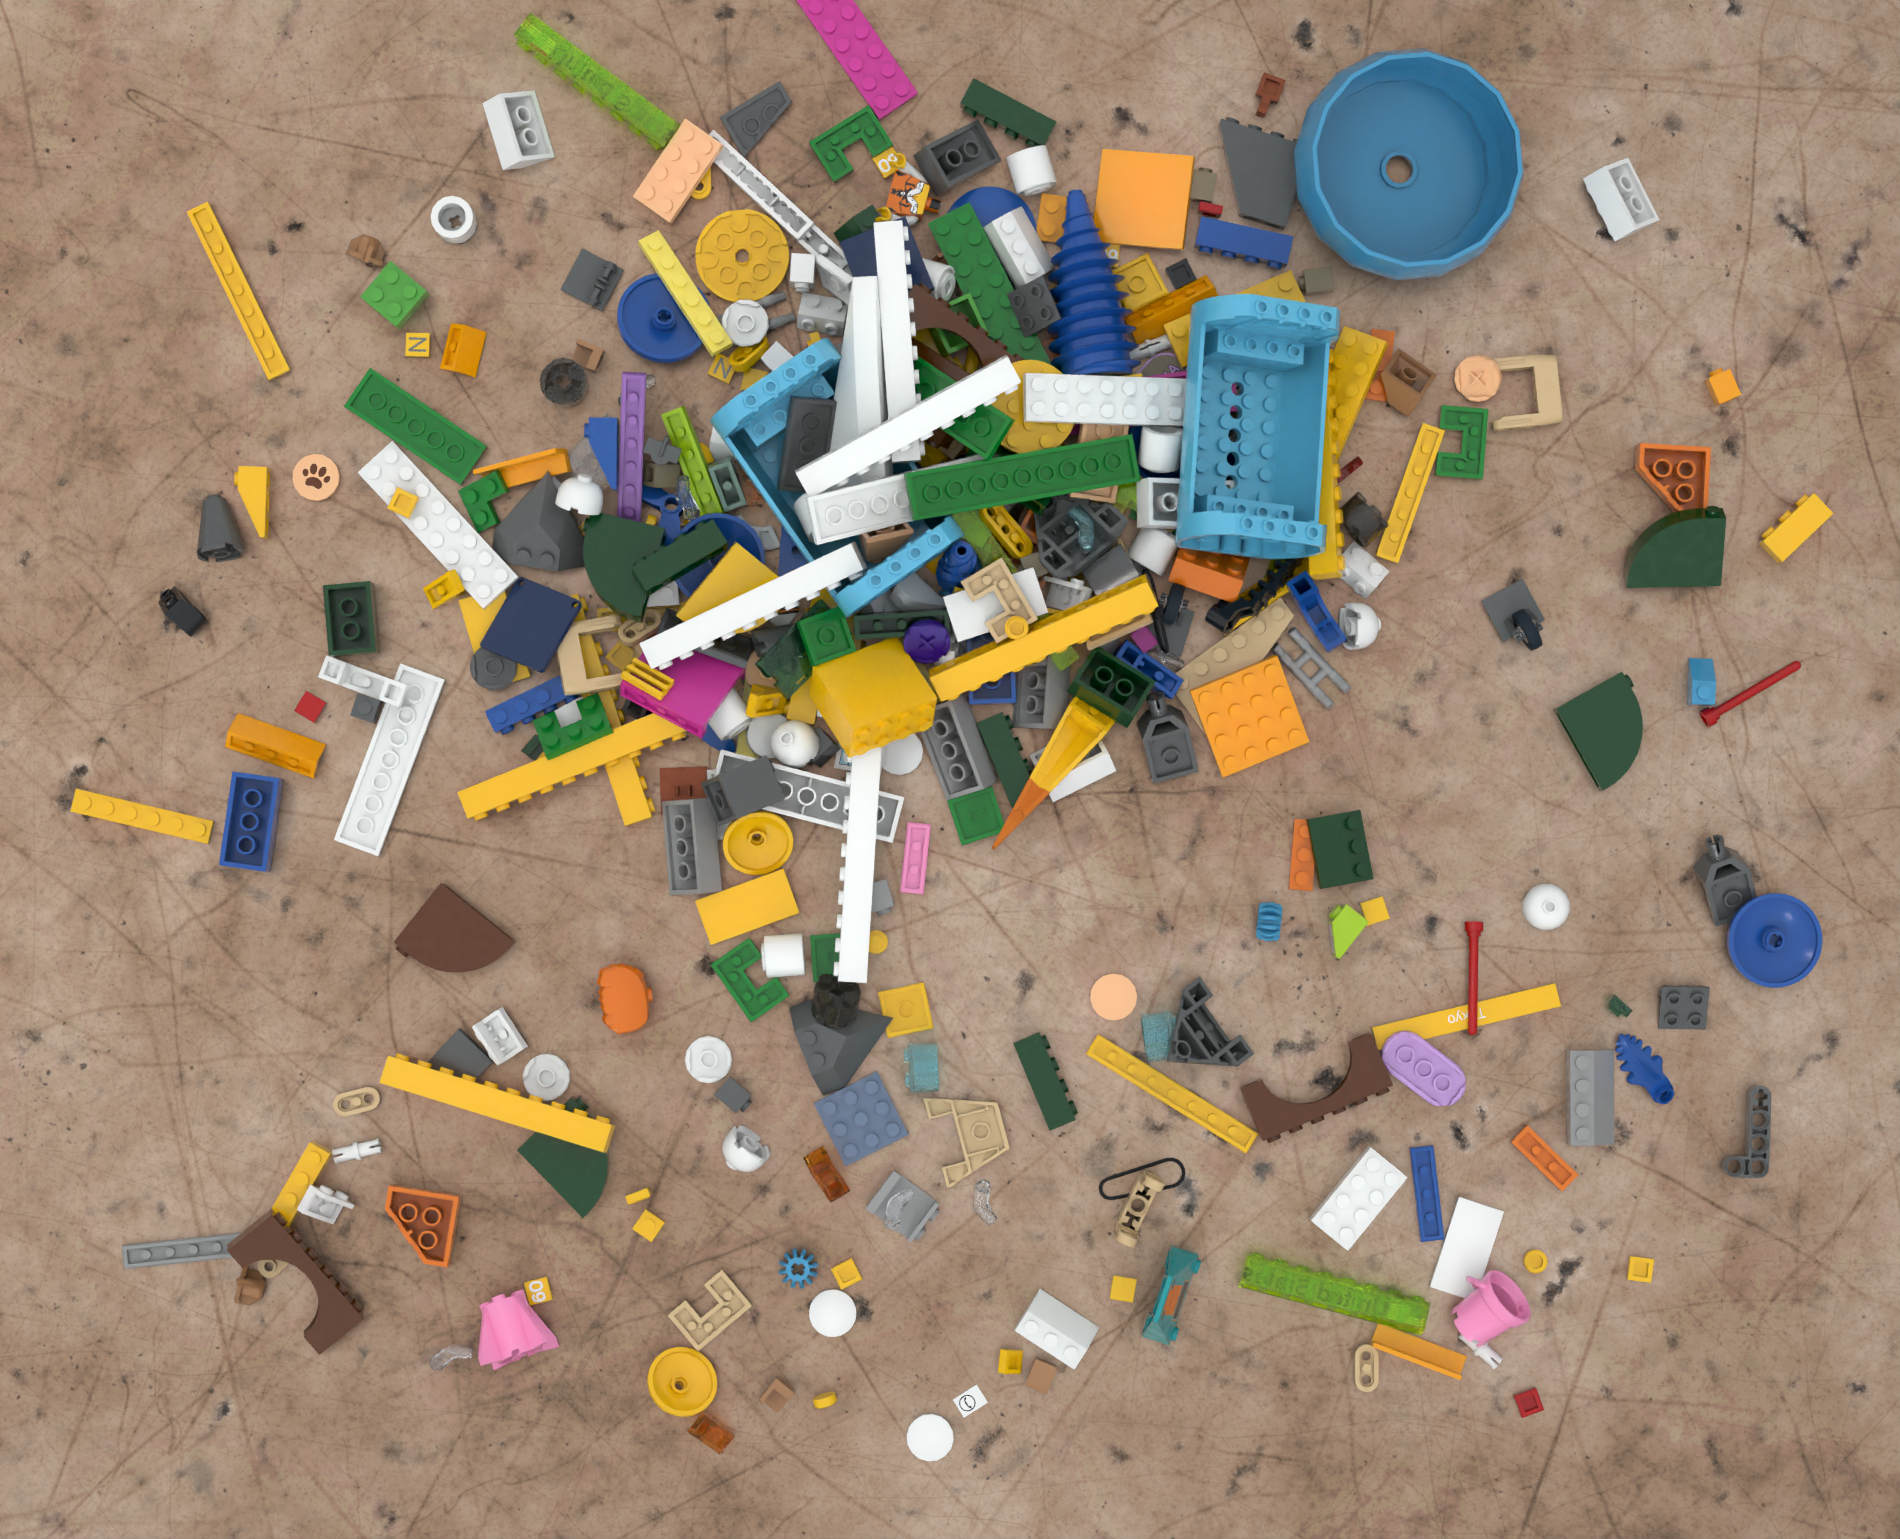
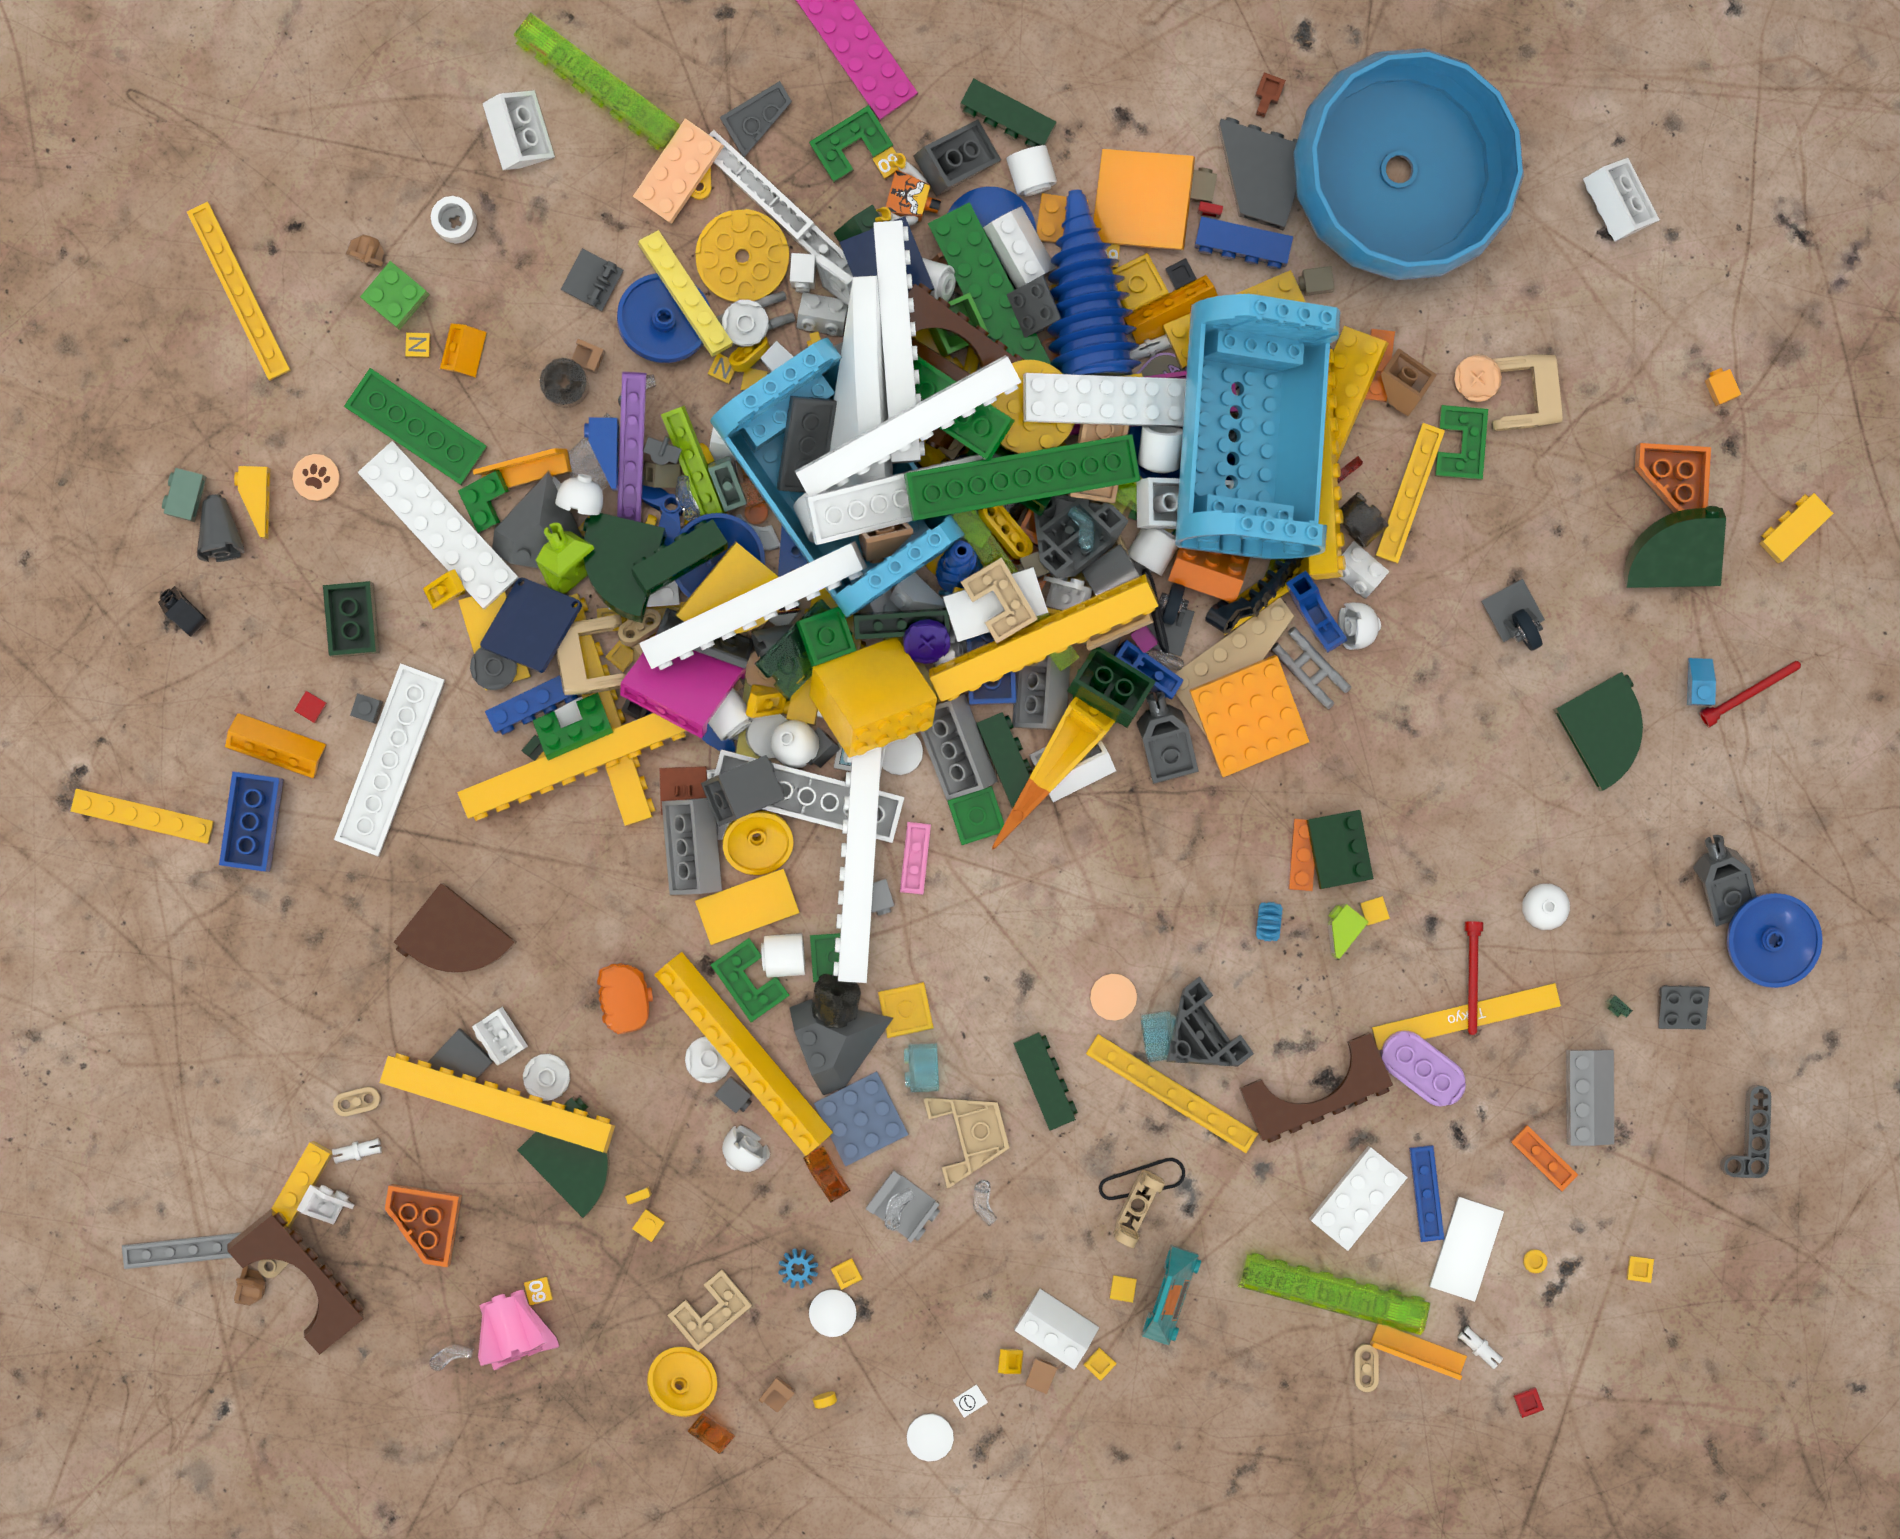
white slope [318,655,408,708] -> none
yellow tile [387,487,420,519] -> none
yellow tile [621,657,674,701] -> none
yellow plate [869,930,888,954] -> none
yellow plate [1005,616,1029,640] -> none
bright pink piece [1452,1270,1531,1347] -> none
blue plant [1615,1034,1674,1104] -> none
none -> sand green brick [162,468,207,522]
none -> lime plate [536,523,594,594]
none -> yellow brick [654,952,833,1156]
none -> orange tile [744,501,768,525]
none -> yellow tile [1083,1347,1117,1381]

